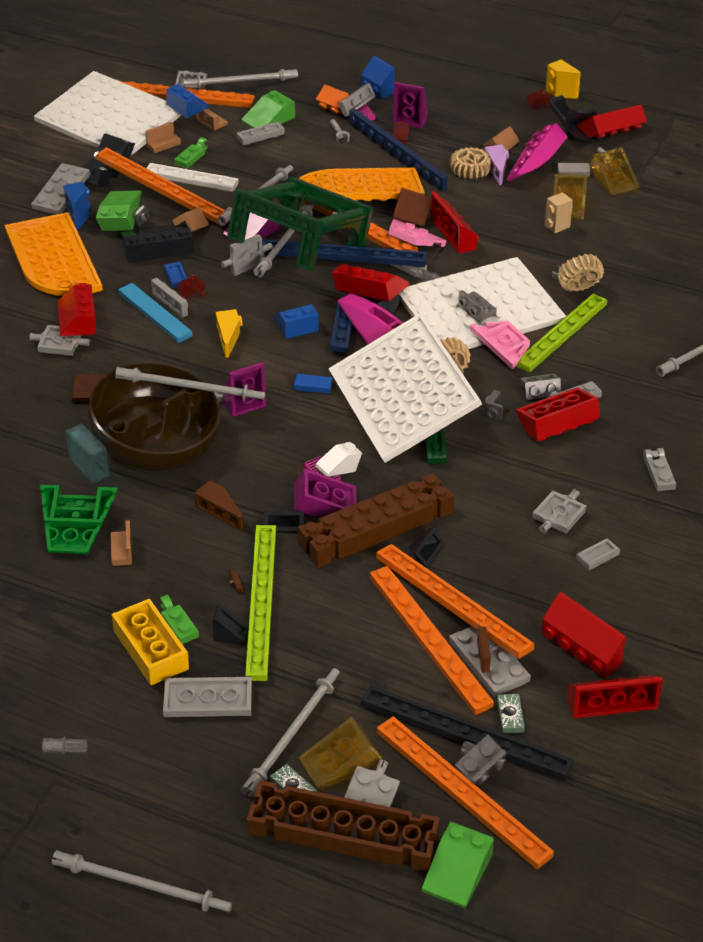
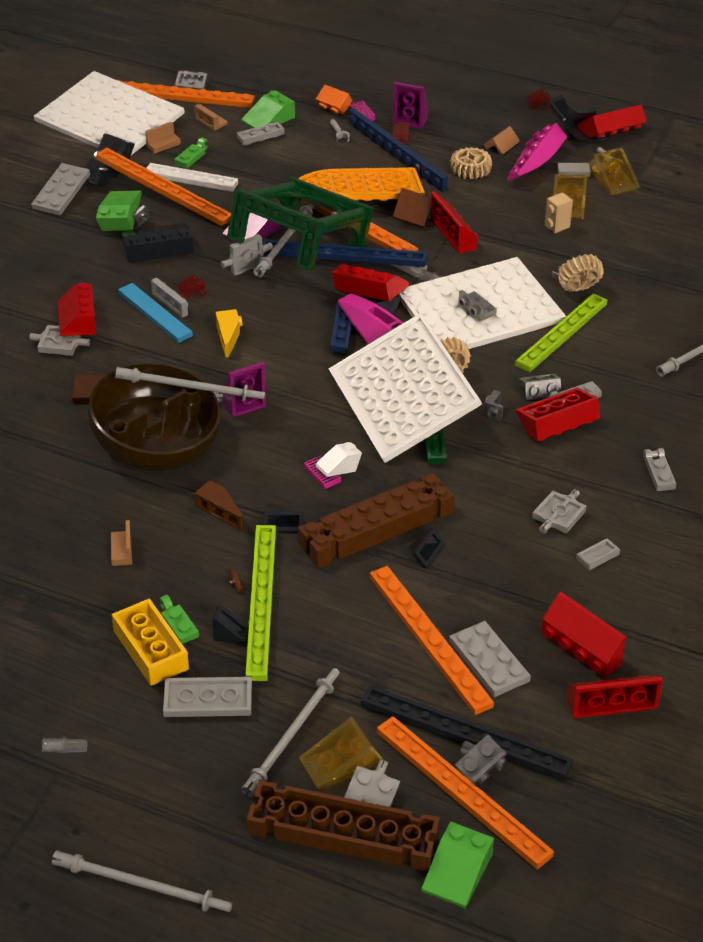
light orange plate [5,212,103,296] -> none
green wedge [40,485,118,554] -> none
blue slope [63,182,91,230] -> none
clear light blue brick [65,423,109,484] -> none
blue tile [164,262,189,289] -> none
blue slope [166,84,209,118] -> none
medium nougat panel [172,208,209,232] -> none
light grey bar [183,69,298,89] -> none
light grey bar [217,165,293,226] -> none
tile [270,764,317,792] -> none
blue slope [274,305,319,339] -> none
blue tile [294,374,333,394] -> none
magenta slope [294,468,357,517] -> none
light grey plate [339,83,376,116] -> none
blue slope [361,56,394,99] -> none
orange plate [376,544,534,659] -> none
bright pink wing [388,219,446,247] -> none
bright pink wing [470,321,530,369] -> none
reddish brown tile [477,626,491,673] -> none
lavender slope [484,144,509,185] -> none
tile [497,694,525,733] -> none
yellow slope [546,60,581,99] -> none

